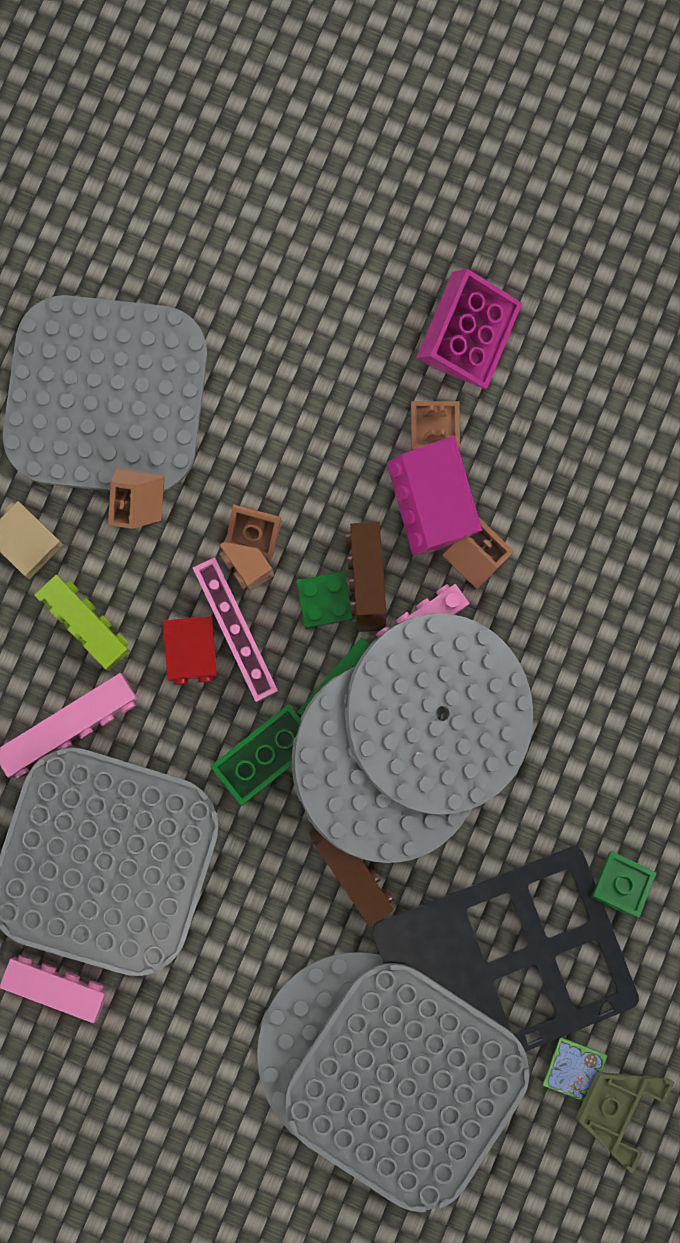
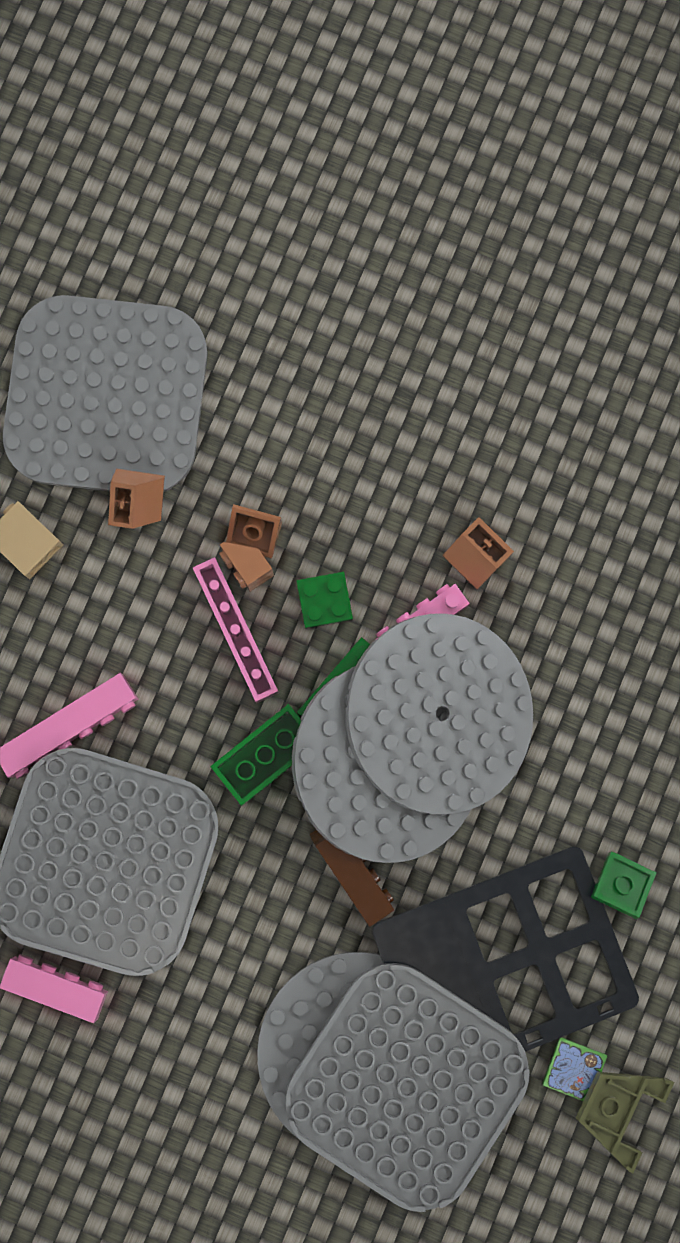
lime wedge [34,575,130,671] -> none
red panel [163,616,218,685] -> none
reddish brown wedge [346,522,387,632] -> none
dark pink slope [386,436,482,555] -> none
nougat plate [411,401,460,451] -> none
dark pink slope [416,269,522,389] -> none

